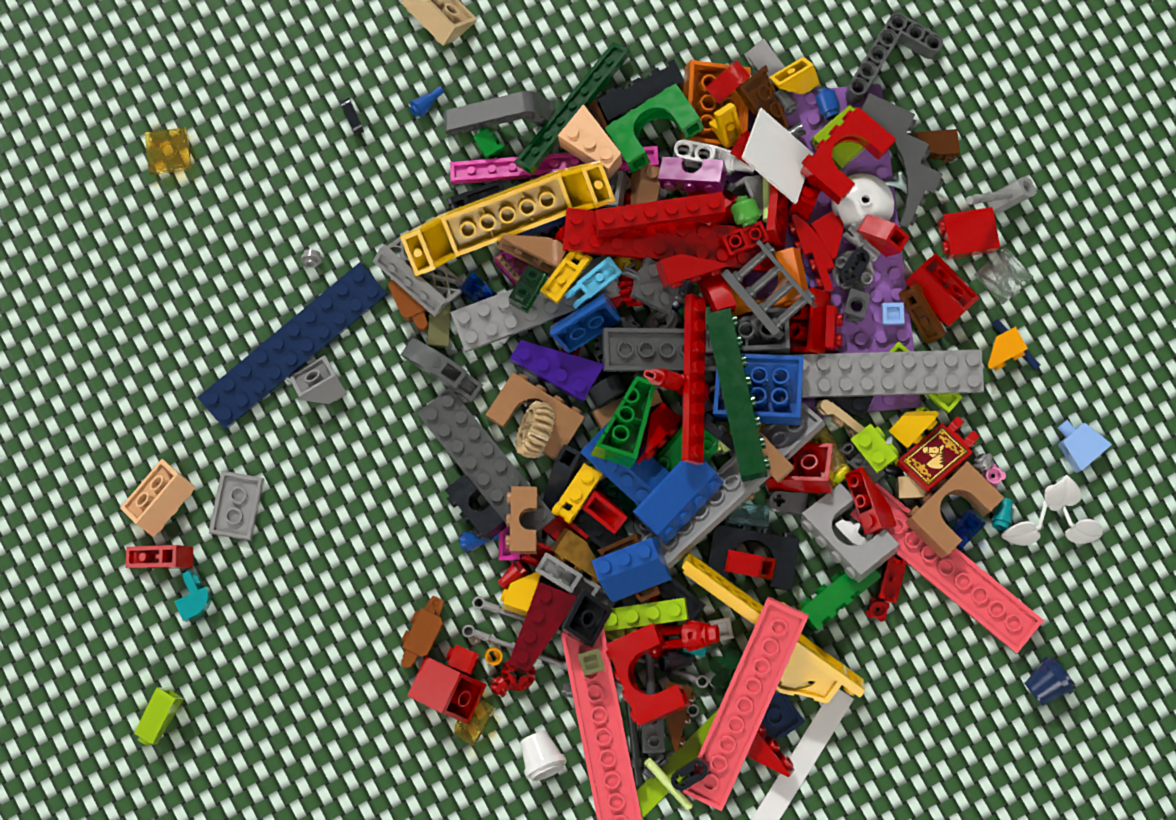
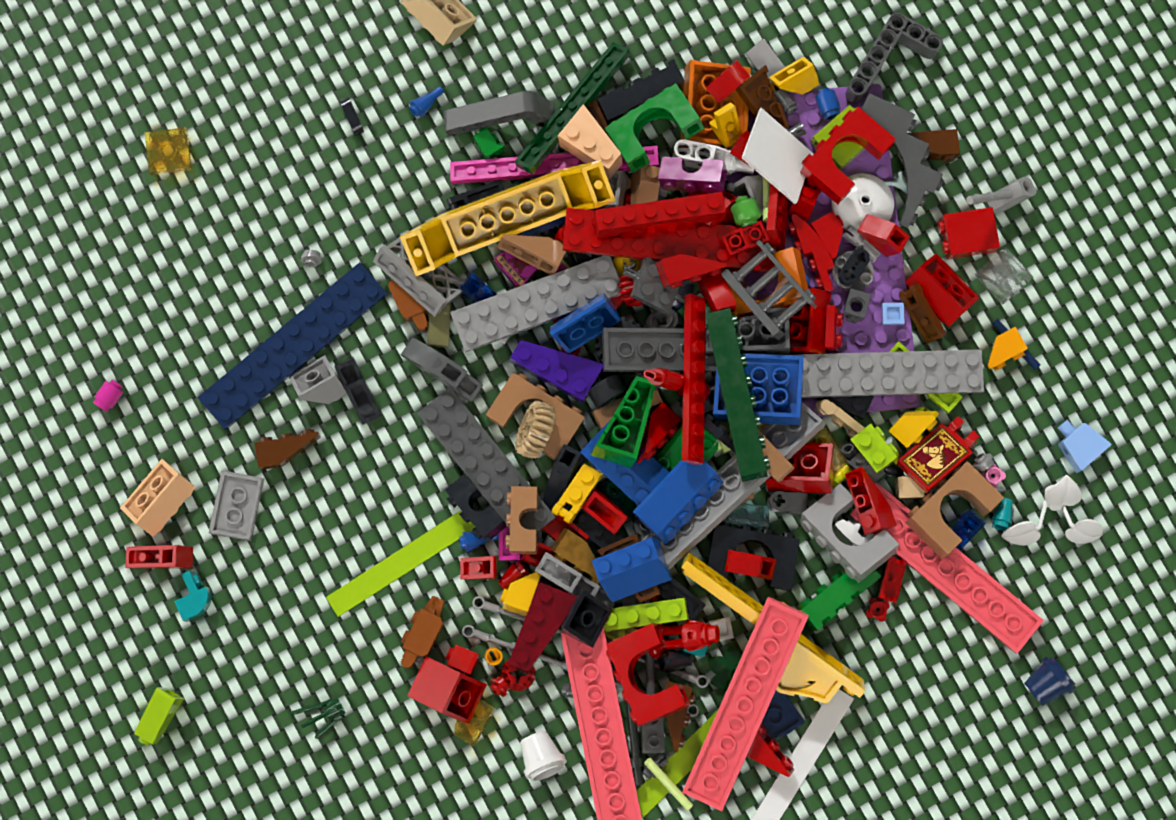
clear green hips [509,264,548,314] -> none
yellow plate [540,252,592,305] -> none
medium azure hinge [564,256,623,309] -> none
olive panel [578,648,605,676] -> none
black beam [671,758,710,790] -> none
none -> dark pink brick [93,379,124,412]
none -> reddish brown slope [254,429,321,470]
none -> dark green plant [290,698,346,739]
none -> lime sticker [326,510,475,617]
none -> black slope [334,356,382,425]
none -> slope [460,556,496,580]

